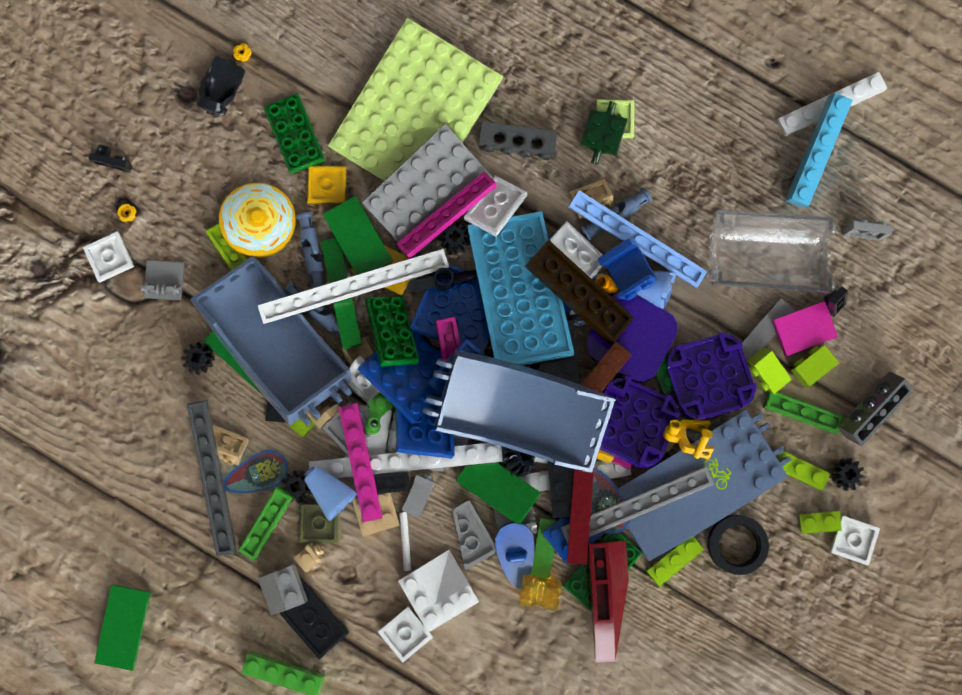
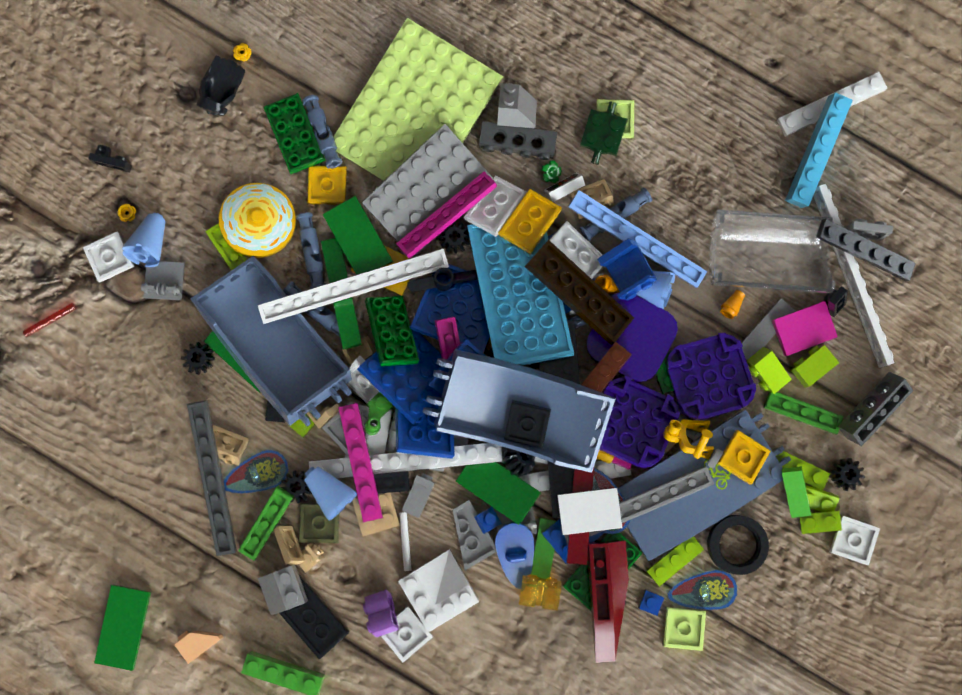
none -> clear red bar [23,303,77,337]
none -> light blue cone [122,213,166,267]
none -> light nougat slope [175,630,224,664]
none -> tan plate [274,526,305,565]
none -> sand blue piece [302,95,342,169]
none -> medium lavender brick [363,590,399,637]
none -> blue plate [474,507,502,534]
none -> light grey slope [497,83,537,128]
none -> yellow tile [498,189,562,254]
none -> black tile [504,400,551,448]
none -> green plant [541,160,562,183]
none -> white slope [544,172,585,202]
none -> white tile [557,488,622,535]
none -> blue plate [638,590,664,616]
none -> yellowish green tile [663,607,706,651]
none -> clear light blue shield [668,570,737,610]
none -> light grey tile [707,448,723,469]
none -> yellow tile [717,430,771,485]
none -> light orange cone [720,290,745,319]
none -> bright green tile [782,466,811,518]
none -> lime plate [806,485,840,512]
none -> white plate [813,184,894,368]
none -> plate [816,219,916,281]

